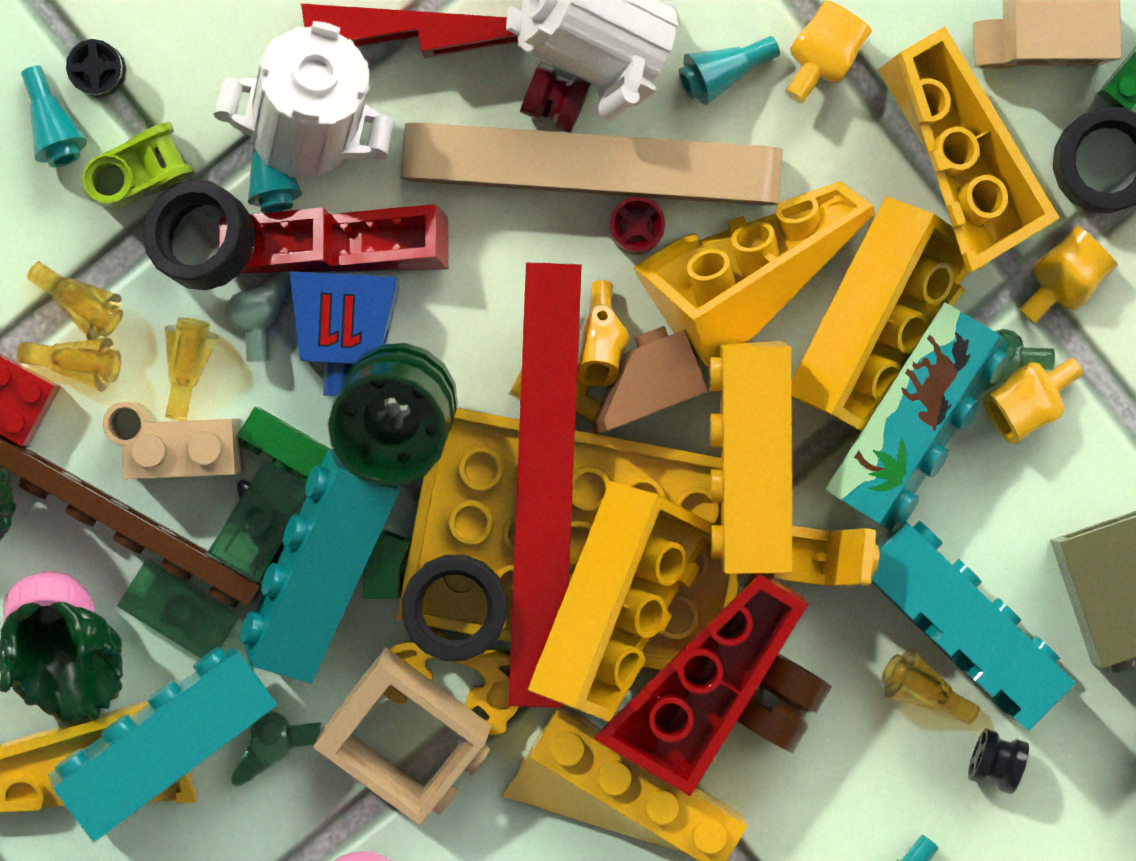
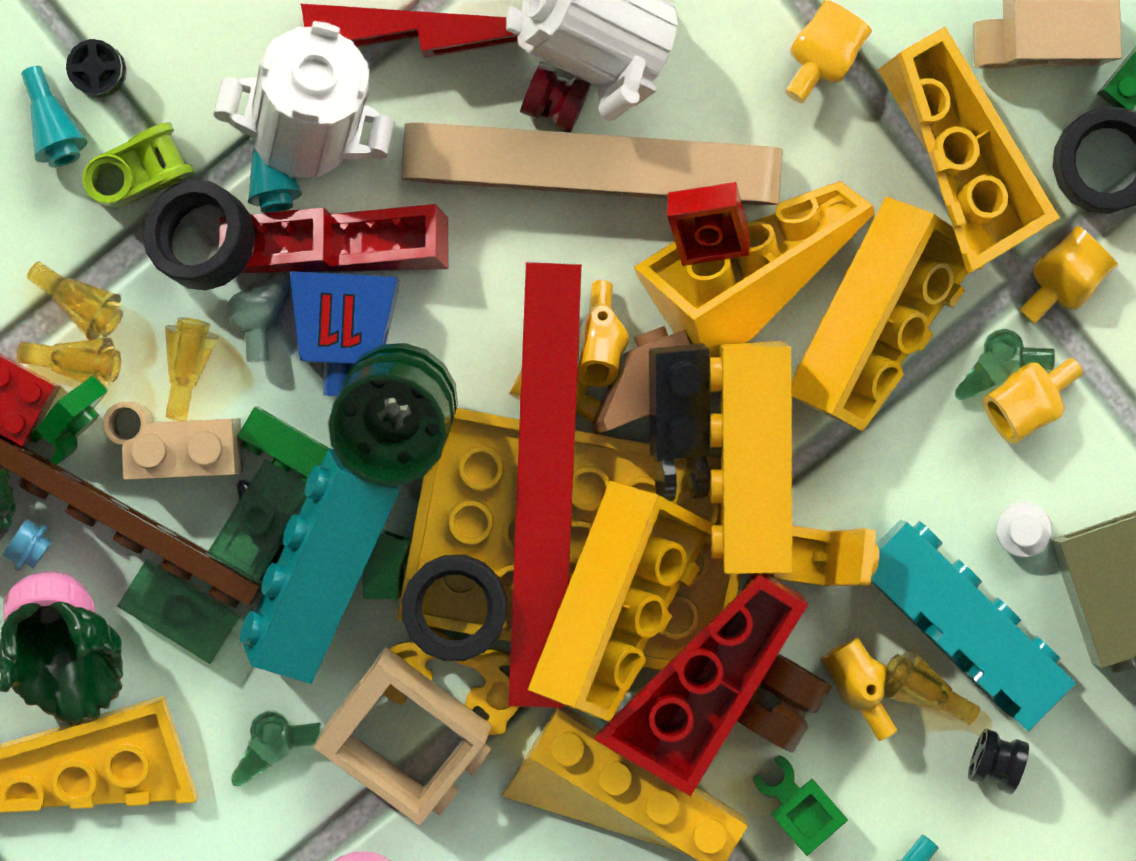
teal wedge [48,647,278,843] -> none
dark red wheel [609,196,665,255] -> none
teal cone [679,36,780,105] -> none
brick [825,302,1010,531] -> none
none -> medium azure plate [3,519,52,571]
none -> green plate [30,375,108,465]
none -> black hinge [649,343,710,501]
none -> red piece [667,182,750,266]
none -> green plate [753,755,848,856]
none -> yellow piece [820,637,897,741]
none -> white plate [996,502,1052,557]

